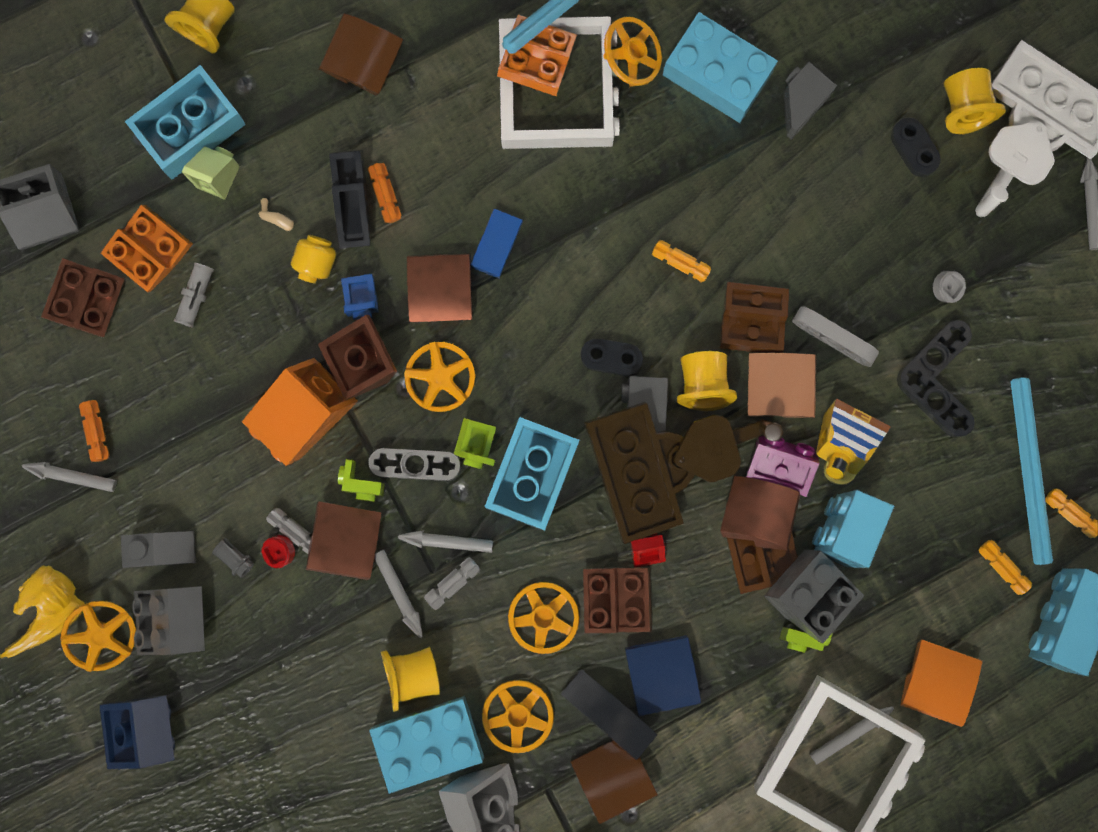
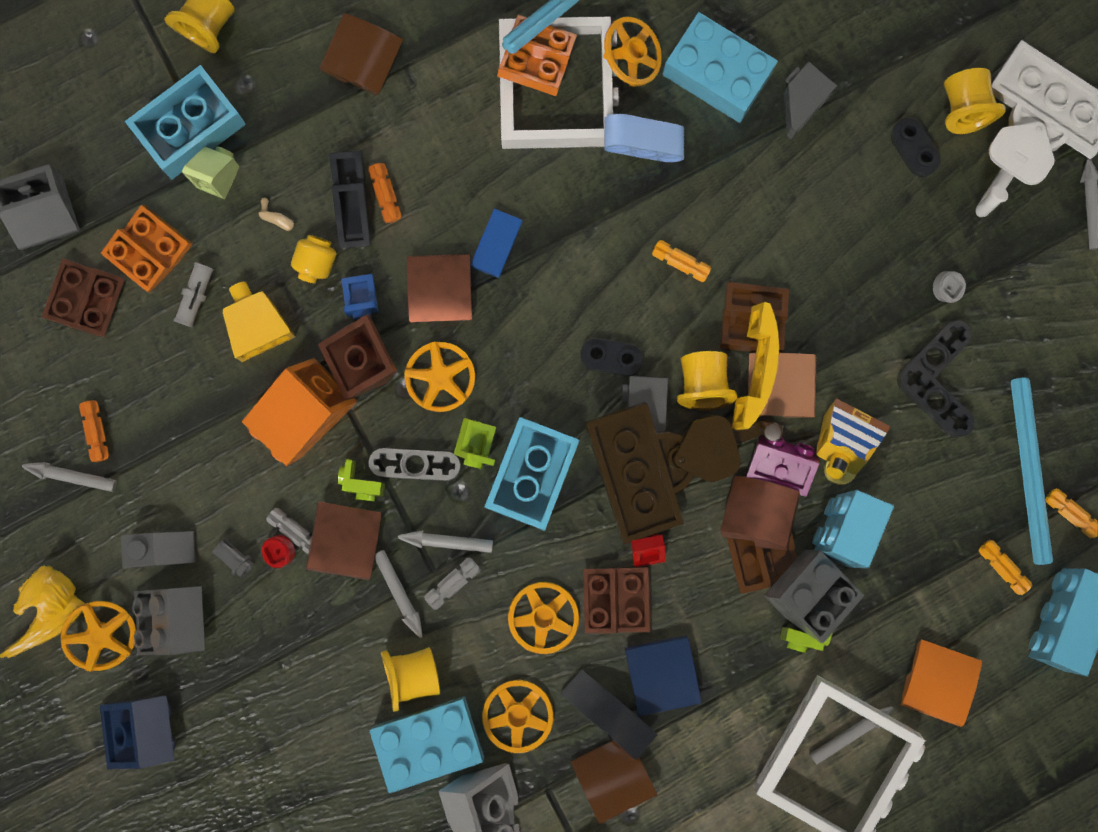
light grey beam [792,306,879,367] -> none
none -> yellow torso [223,282,295,362]
none -> light blue beam [604,114,684,162]
none -> yellow slope [732,302,779,430]

